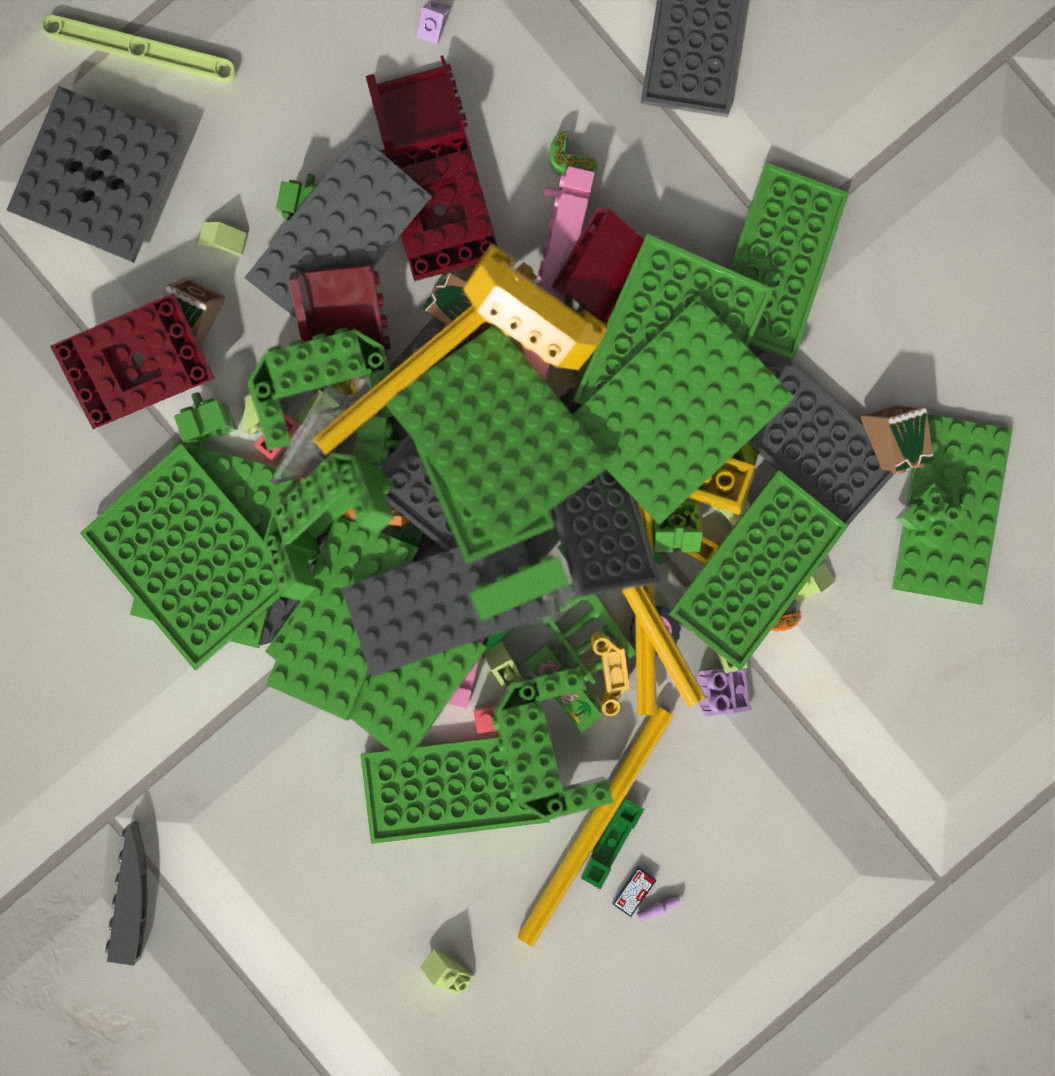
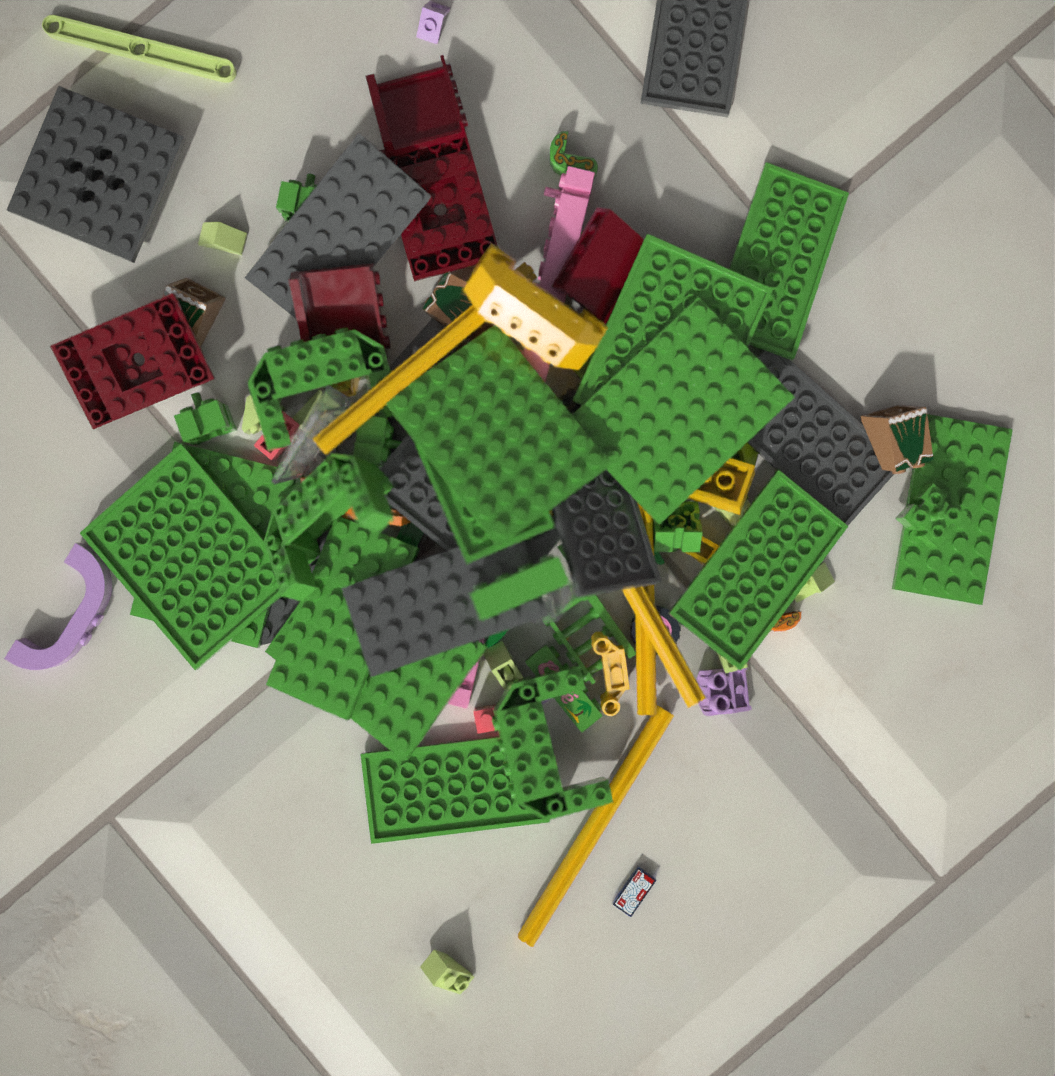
dark grey slope [105,821,148,966] -> none
green slope [580,798,645,890] -> none
lavender bar [637,896,681,921] -> none
none -> lavender arch [4,543,112,670]

